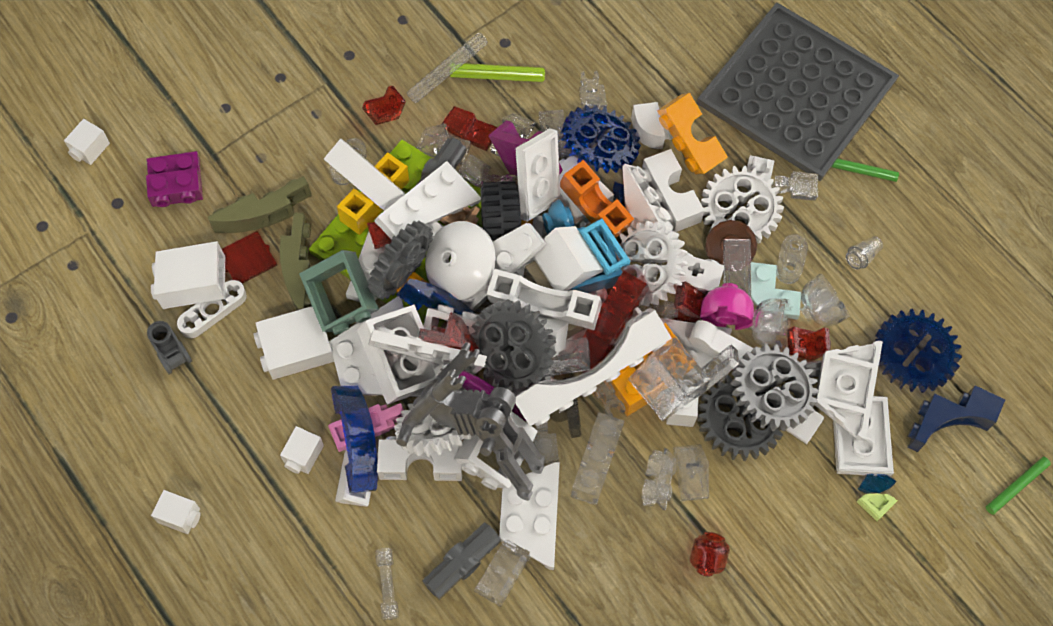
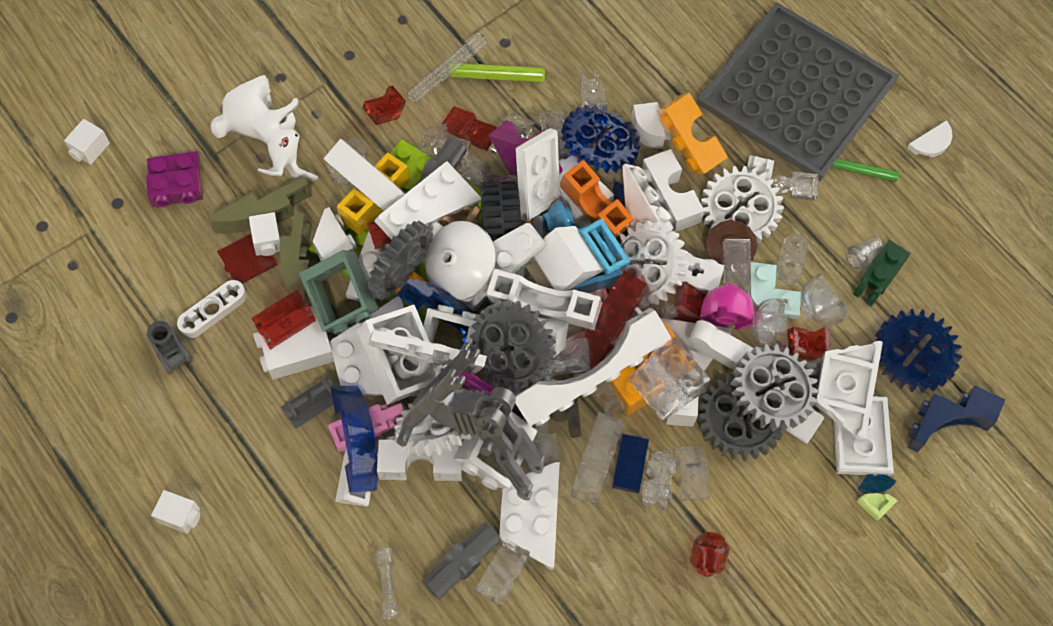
white brick [151,241,225,309] -> none
white brick [280,426,324,474] -> none
clear red slope [418,312,479,352] -> none
clear plate [692,344,739,397] -> none
bright green bar [986,456,1051,515] -> none
none -> white animal [210,75,318,182]
none -> white brick [249,212,280,256]
none -> clear red hinge [251,289,316,350]
none -> dark grey hinge [281,378,341,429]
none -> white slope [313,207,357,261]
none -> clear blue tile [612,434,649,494]
none -> dark green hinge [853,240,911,307]
none -> white tile [907,120,953,157]

